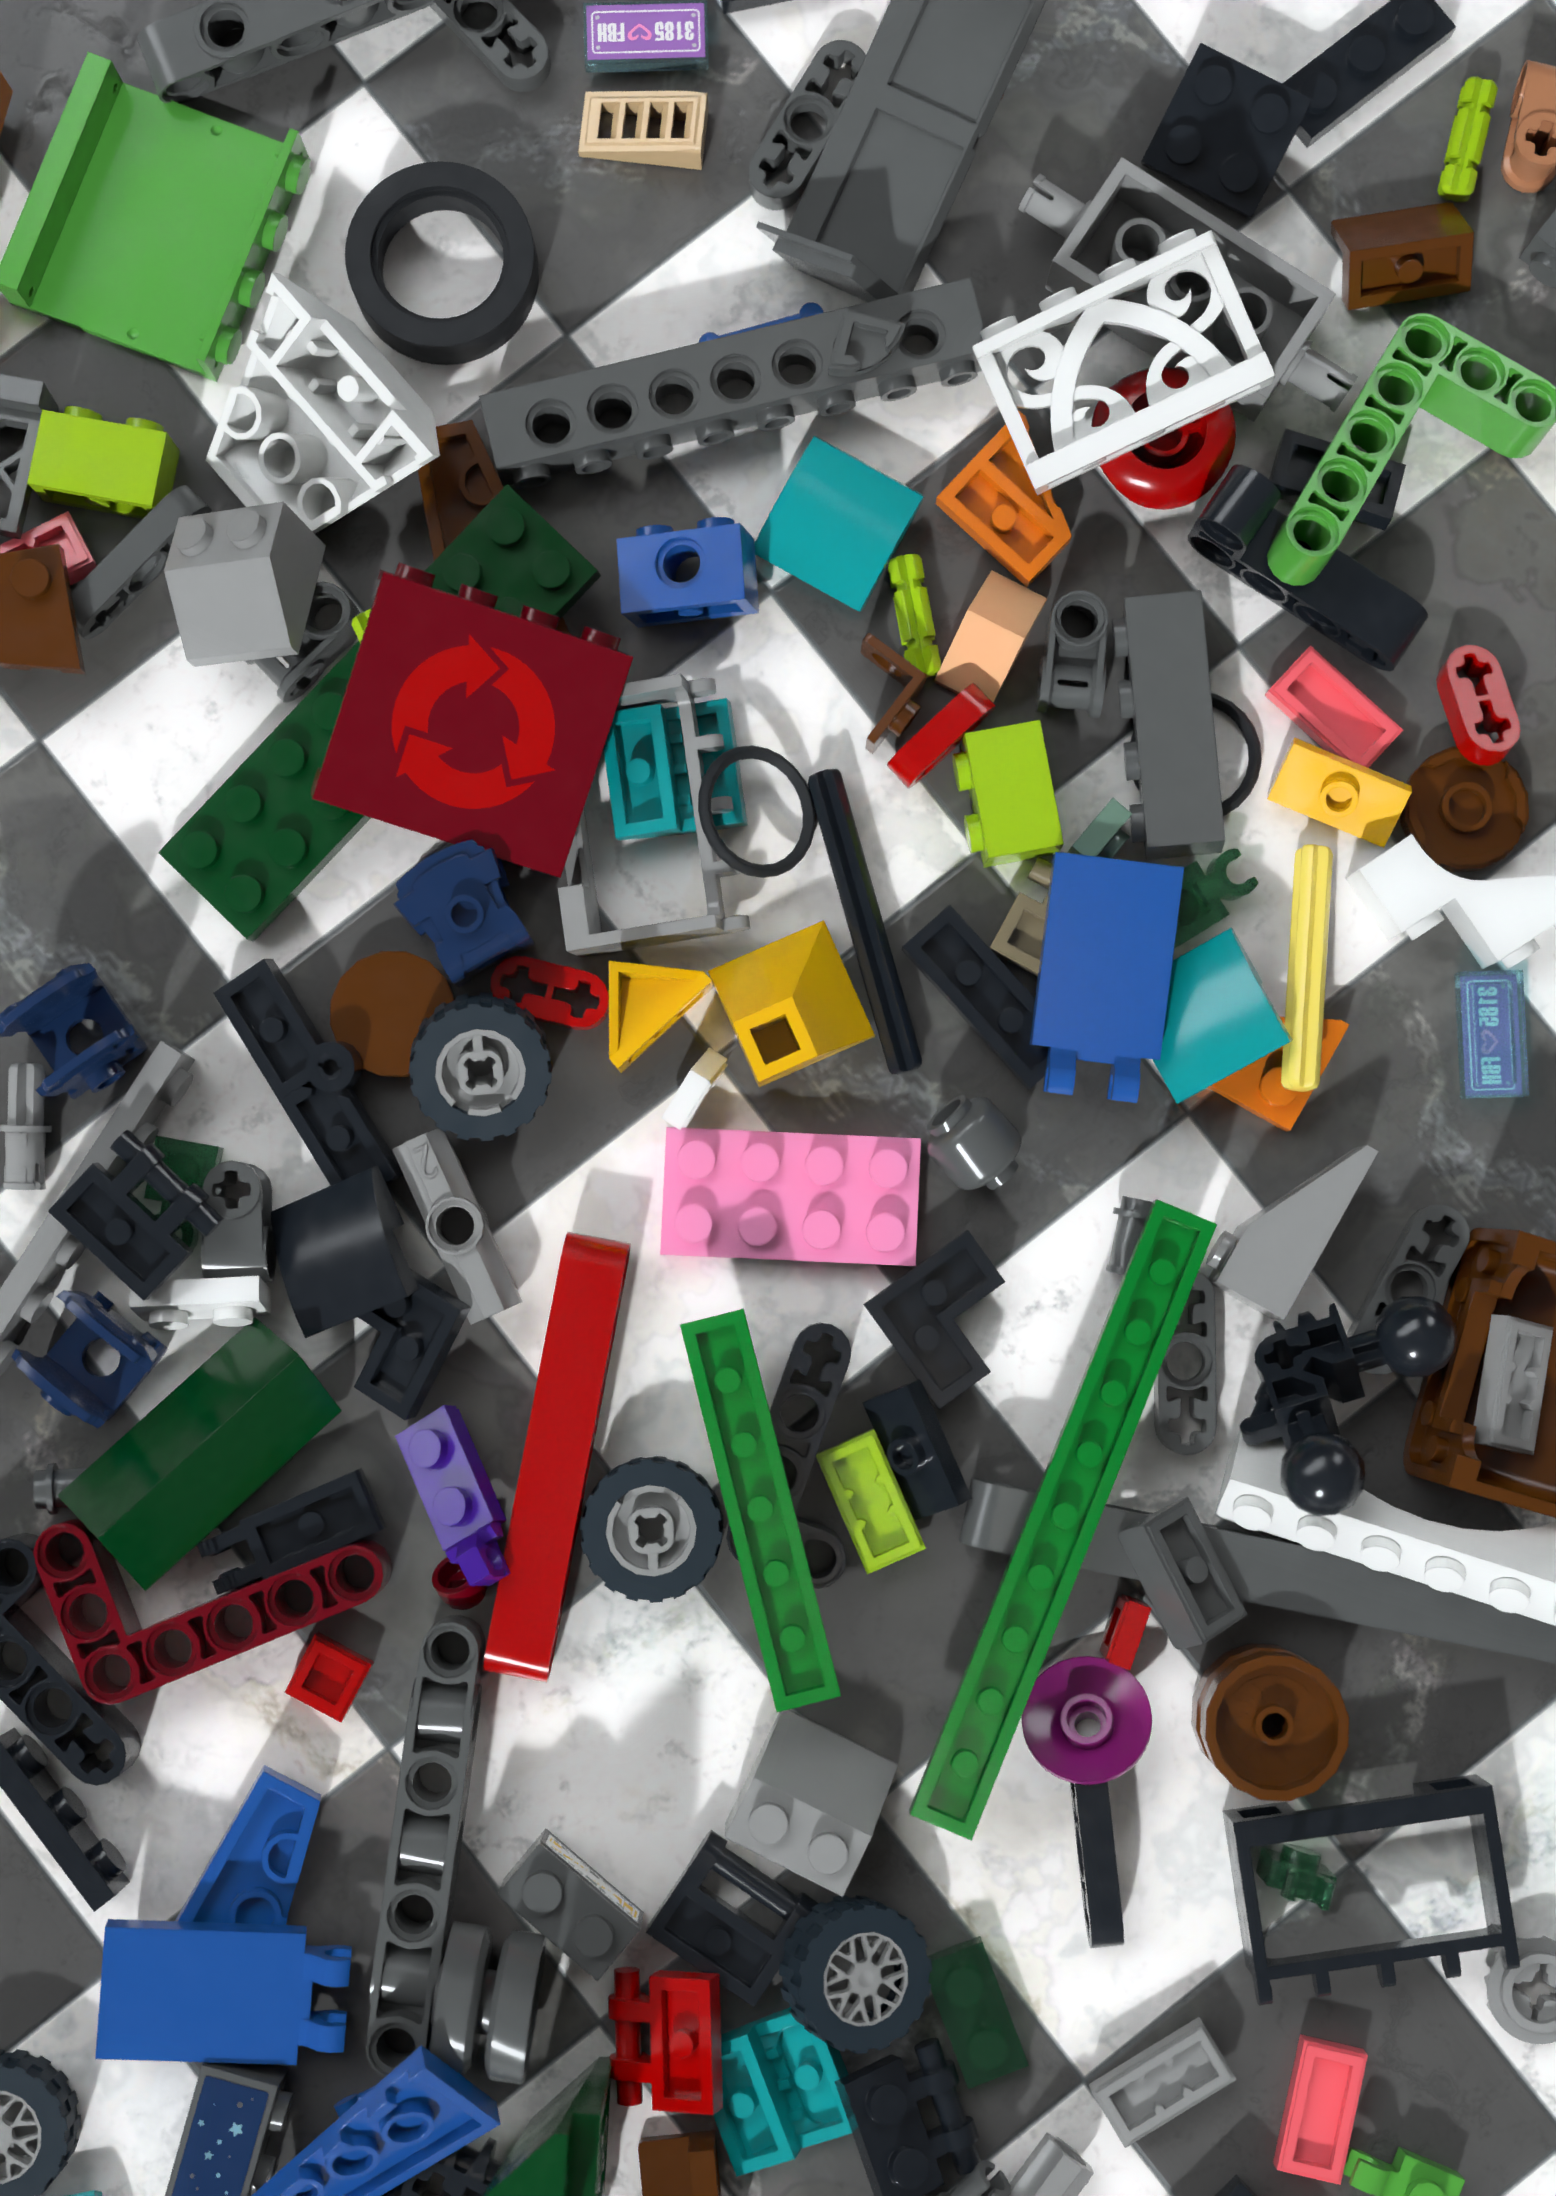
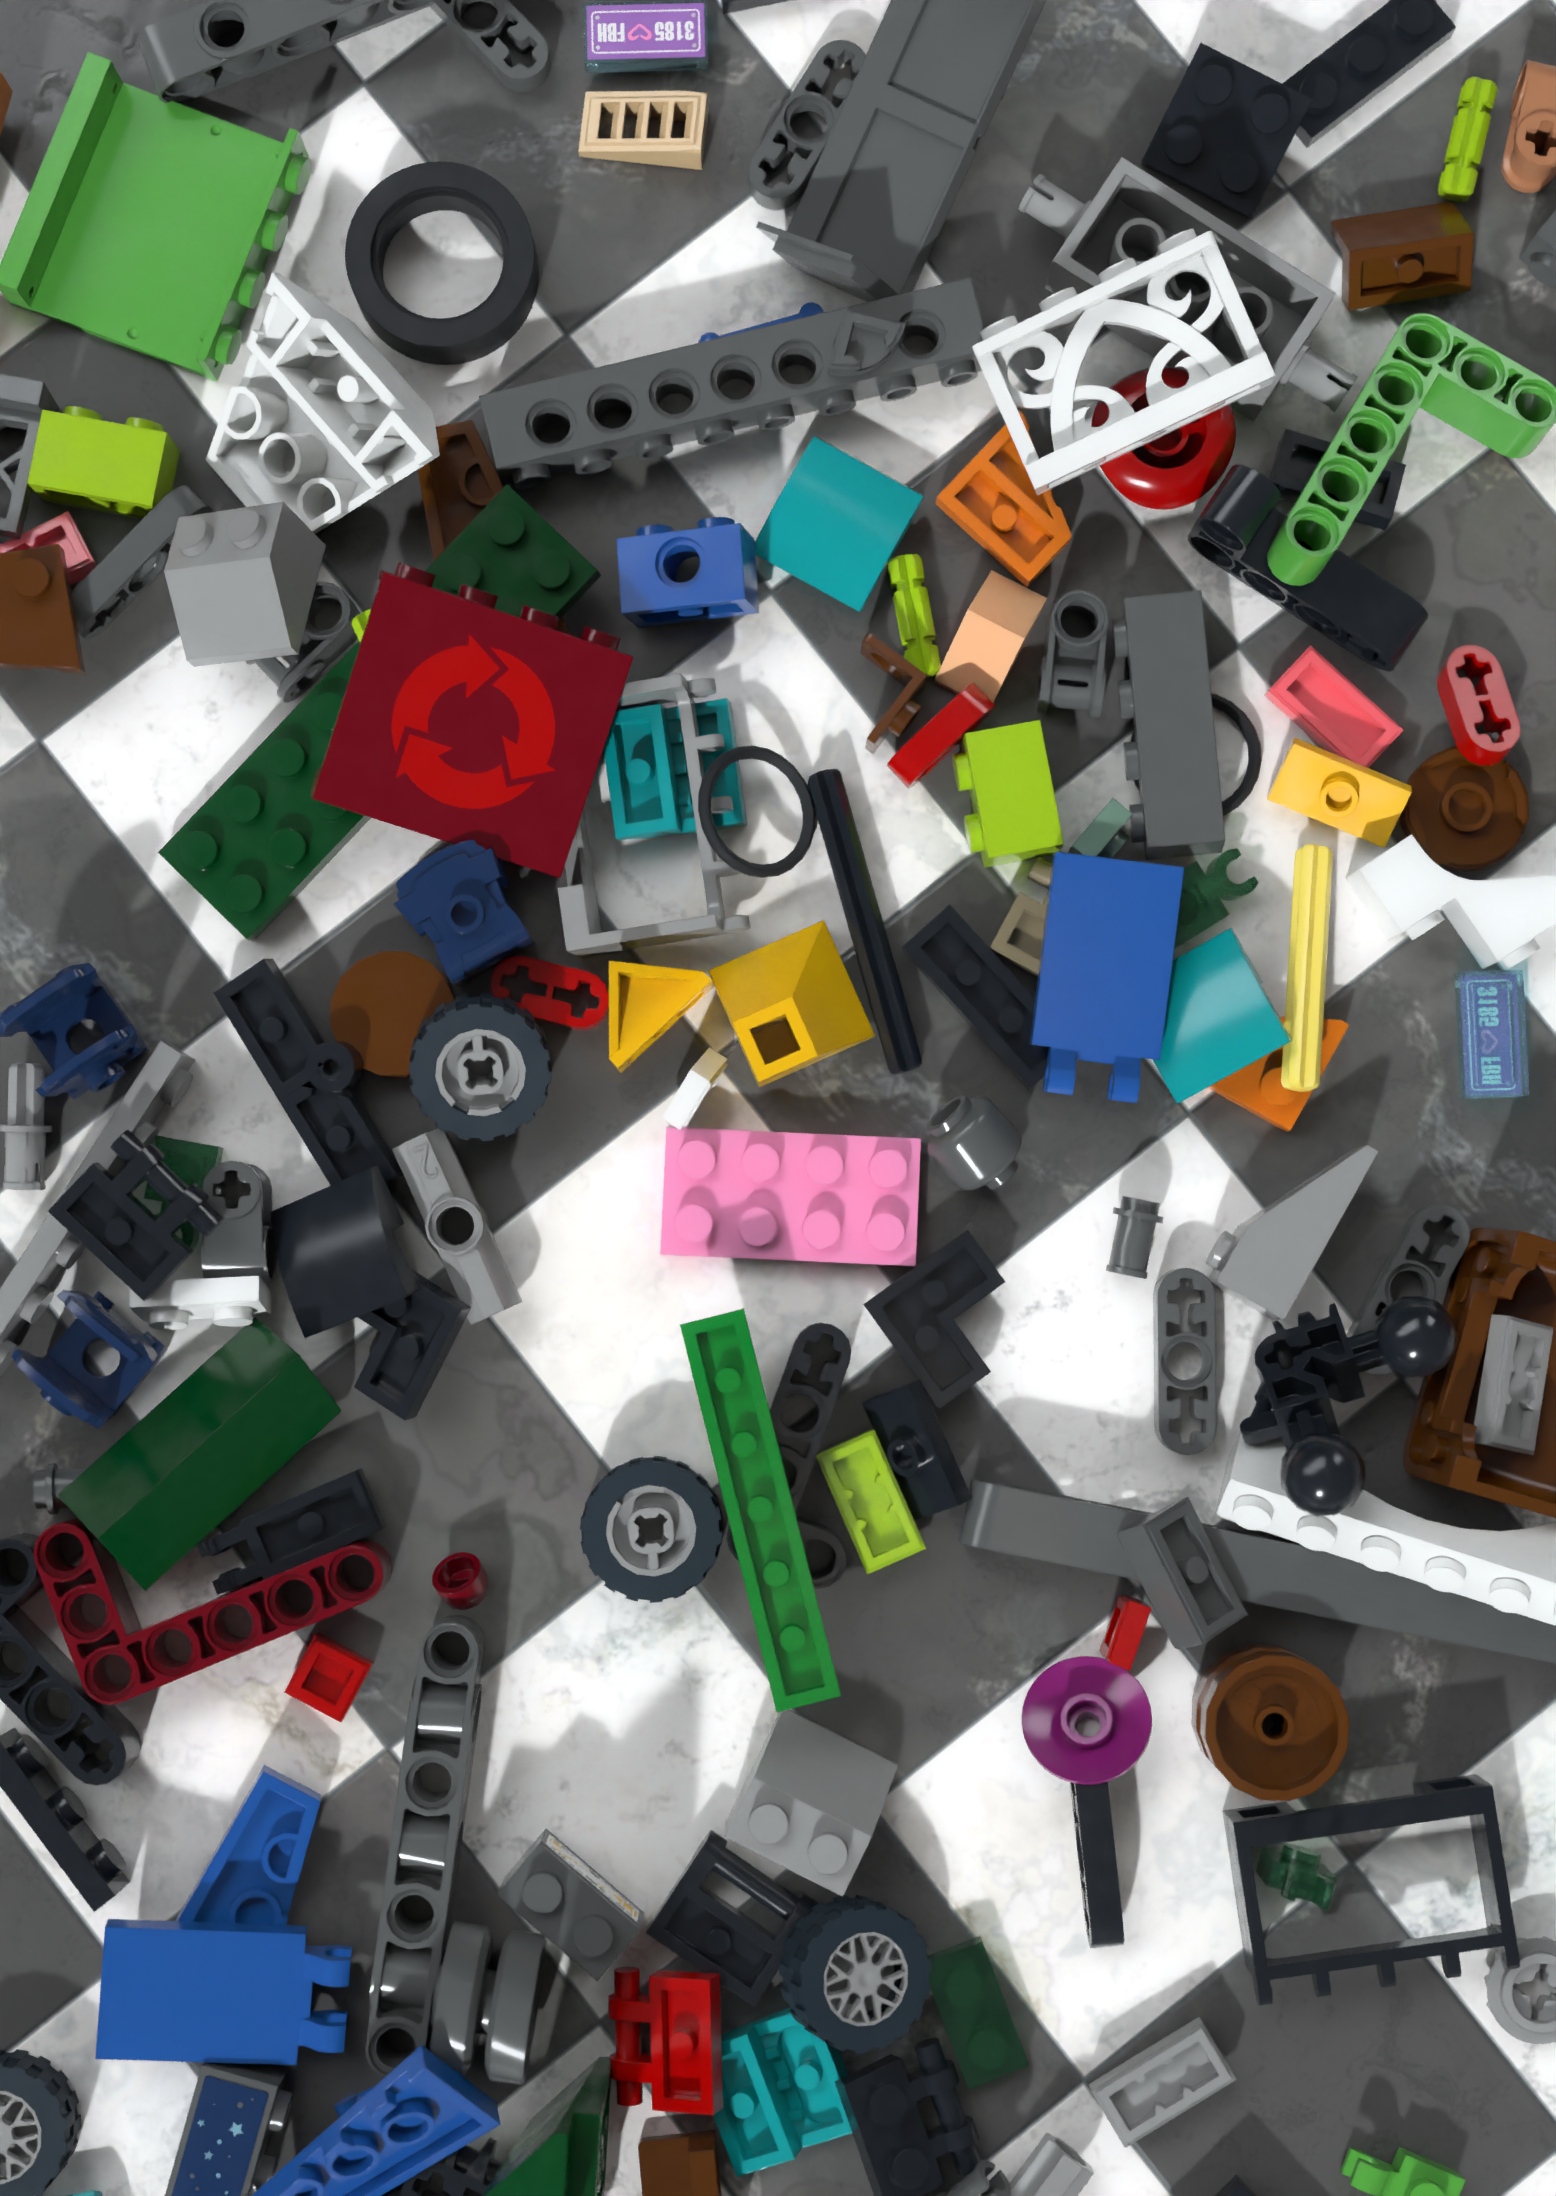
dark purple hinge [395,1405,511,1587] -> none
red beam [483,1232,631,1682] -> none
green plate [909,1199,1217,1841] -> none
coral tile [1273,2034,1368,2185] -> none

